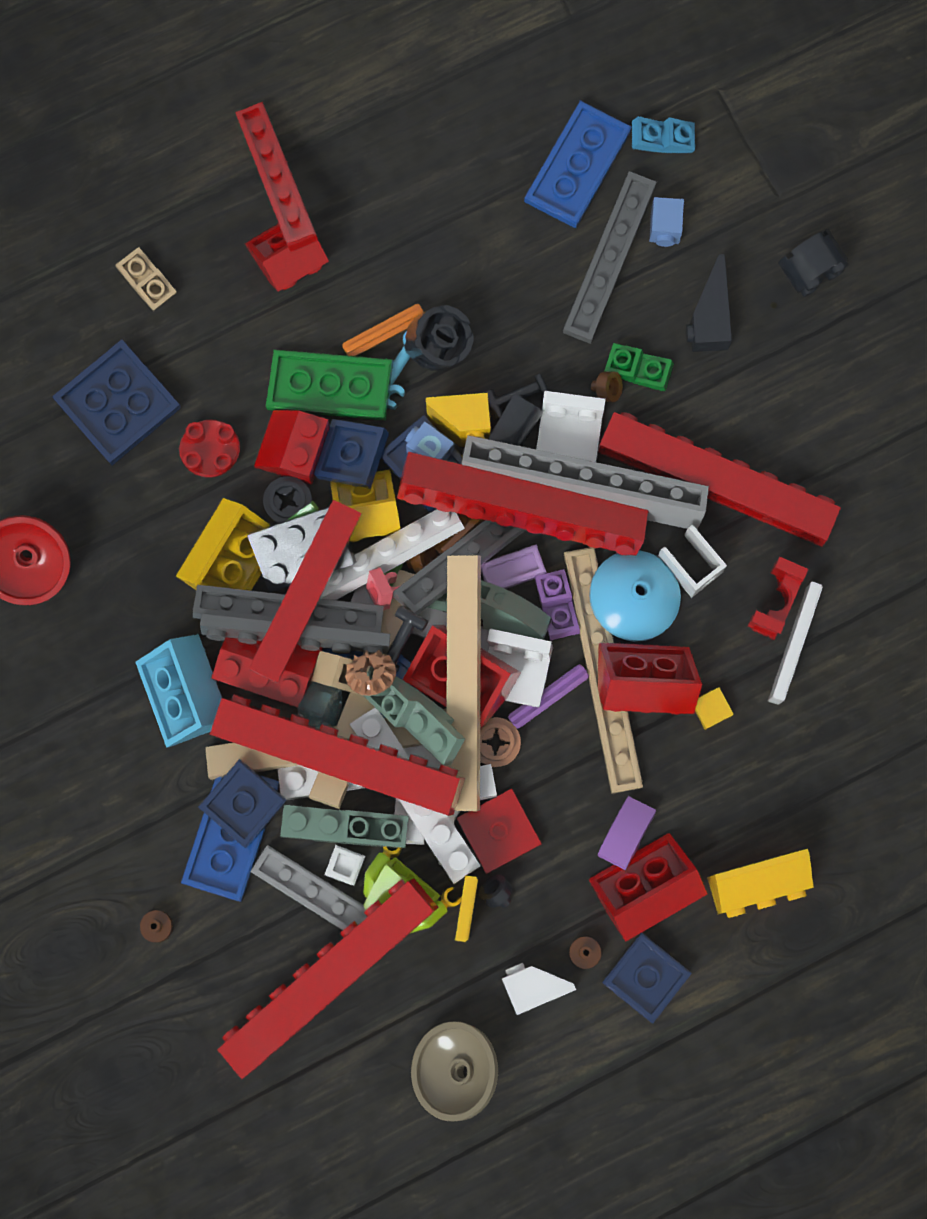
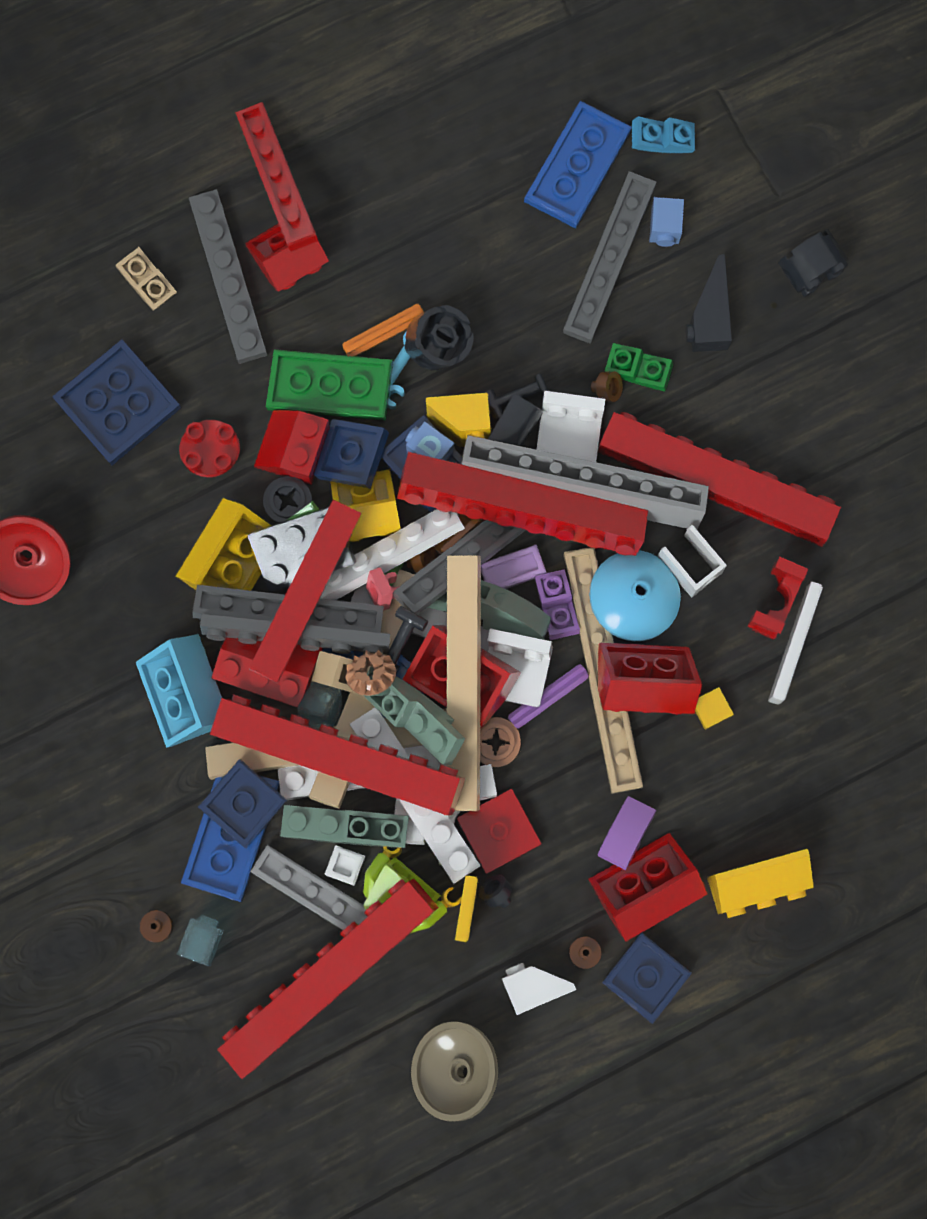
none -> clear light blue brick [177,915,224,966]
none -> dark grey plate [189,189,268,364]

